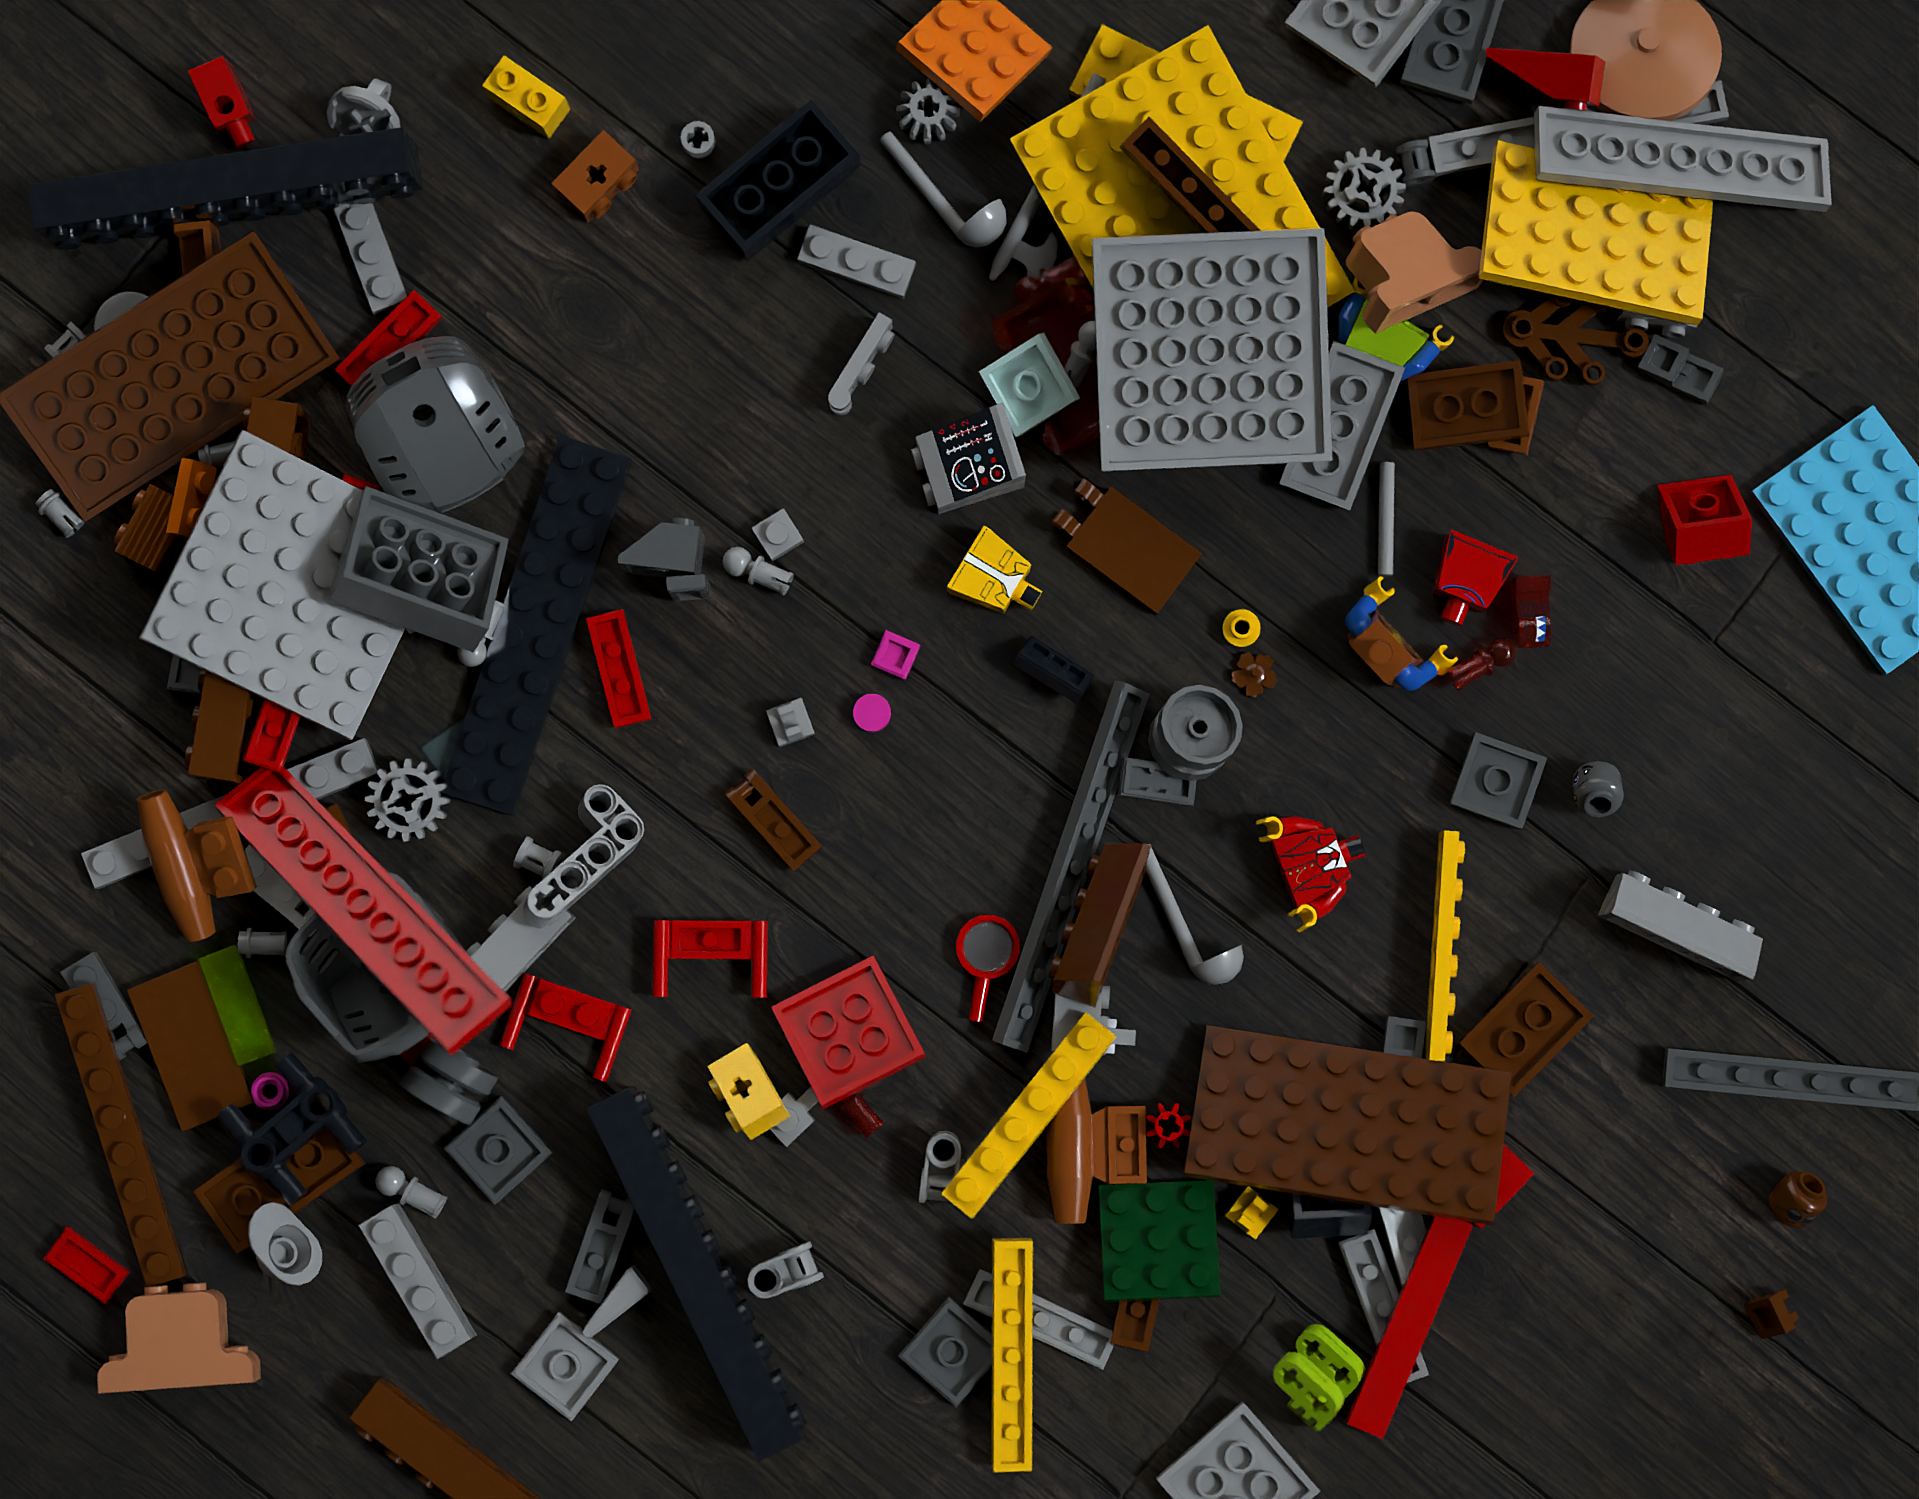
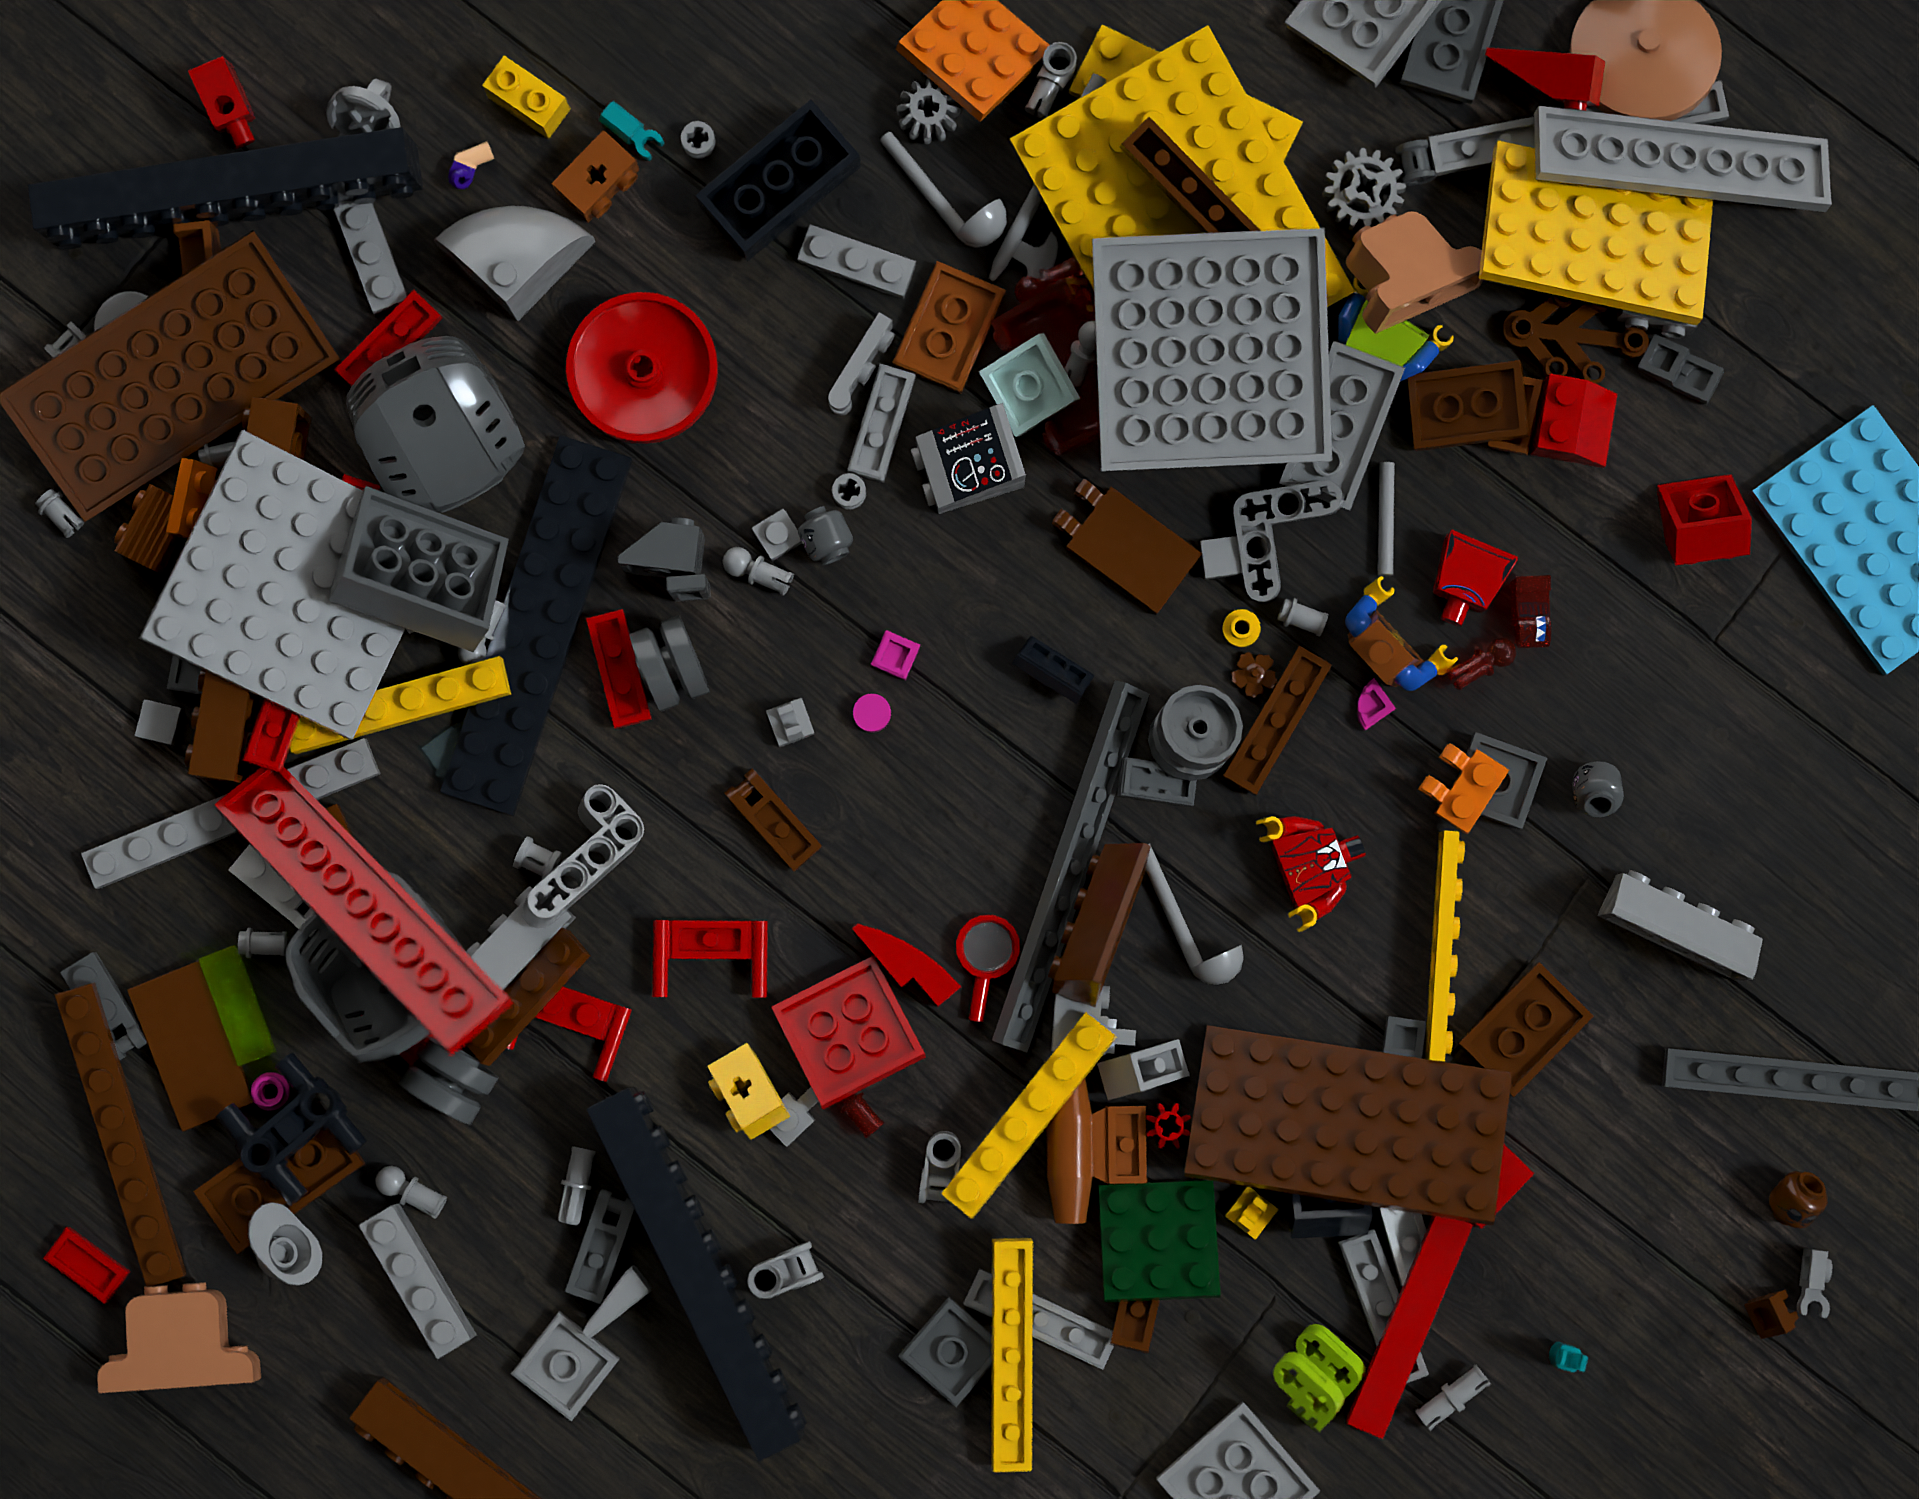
dark orange plate [136,789,257,942] -> none
light grey gear [365,759,450,841] -> none
dark grey tile [444,1096,553,1205] -> none
yellow torso [947,525,1043,614] -> none
none -> light grey tile [135,699,184,746]
none -> yellow plate [290,656,511,754]
none -> light grey brick [434,206,596,321]
none -> arm [448,142,494,190]
none -> reddish brown plate [466,927,591,1066]
none -> light grey axle [558,1147,596,1225]
none -> red dish [566,292,718,444]
none -> teal bar [599,101,664,161]
none -> dark grey wheel [629,615,710,712]
none -> dark grey head [798,506,853,565]
none -> light grey bush [832,473,866,509]
none -> light grey tile [847,364,916,483]
none -> red slope [852,924,961,1007]
none -> dark orange tile [892,261,1006,394]
none -> light grey pin [1025,42,1077,119]
none -> light grey slope [1097,1039,1190,1100]
none -> light grey tile [1200,536,1243,580]
none -> reddish brown plate [1223,646,1332,796]
none -> light grey beam [1233,480,1344,602]
none -> light grey pin [1277,598,1328,636]
none -> dark pink tile [1357,678,1396,731]
none -> light grey pin [1415,1364,1491,1431]
none -> orange plate [1418,743,1509,834]
none -> red slope [1530,373,1617,468]
none -> teal bar [1549,1341,1589,1372]
none -> light grey plate [1797,1248,1832,1318]

